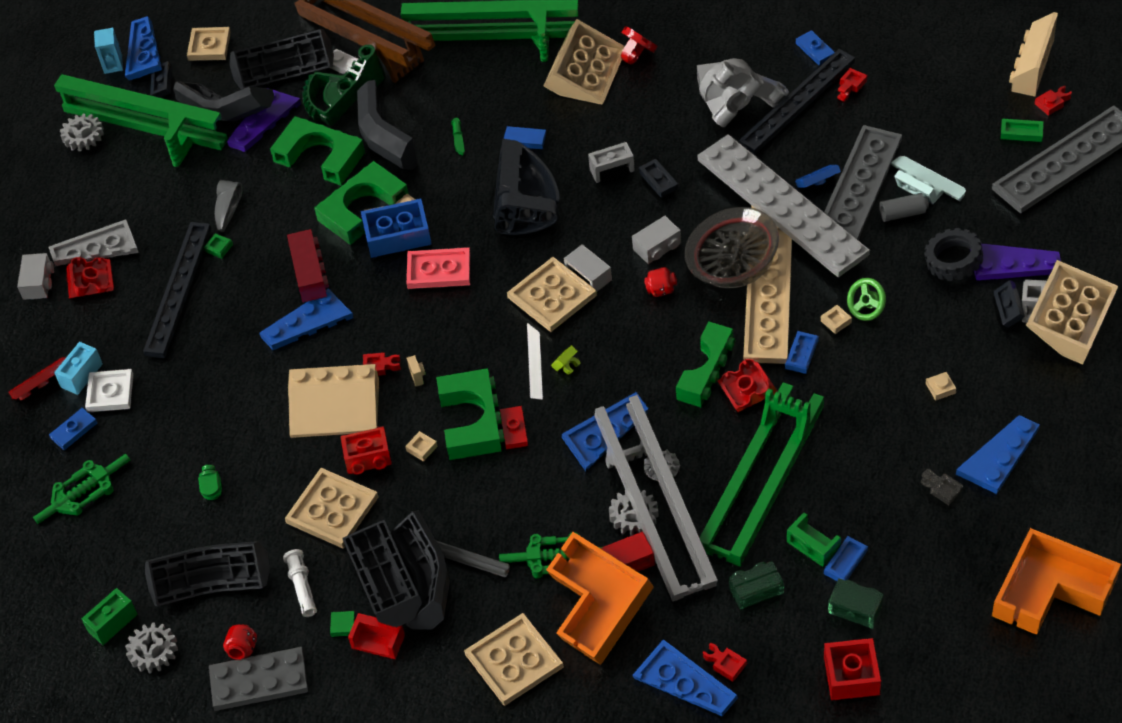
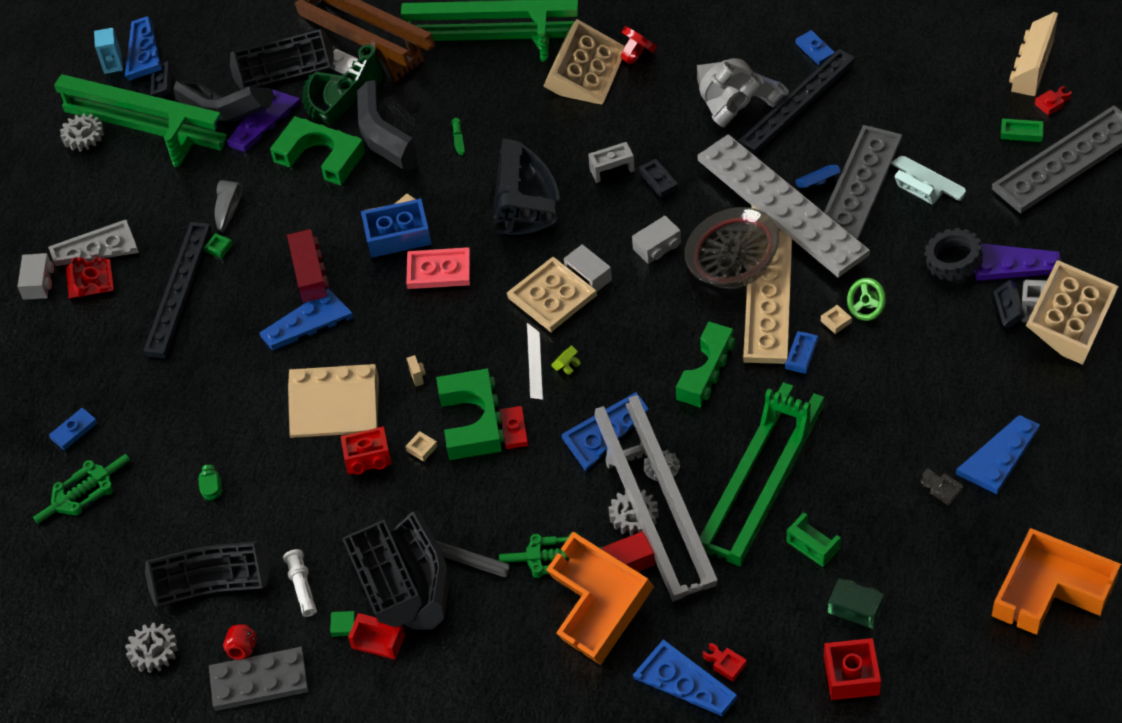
red plate [9,357,66,400] -> none
medium azure panel [54,342,103,395] -> none
green panel [81,588,138,645] -> none
white plate [85,369,133,412] -> none
tan plate [187,27,231,61] -> none
tan plate [285,468,378,548] -> none
green arch [315,161,409,245] -> none
red plate [363,353,401,376] -> none
tan plate [464,613,564,706] -> none
blue tile [504,126,546,149] -> none
red head [645,267,677,297] -> none
red slope [717,359,778,412] -> none
clear green brick [729,561,784,609] -> none
blue tile [824,536,868,584] -> none
red plate [837,68,867,101] -> none
dark grey brick [880,193,929,222] -> none
tan plate [926,372,956,401] -> none

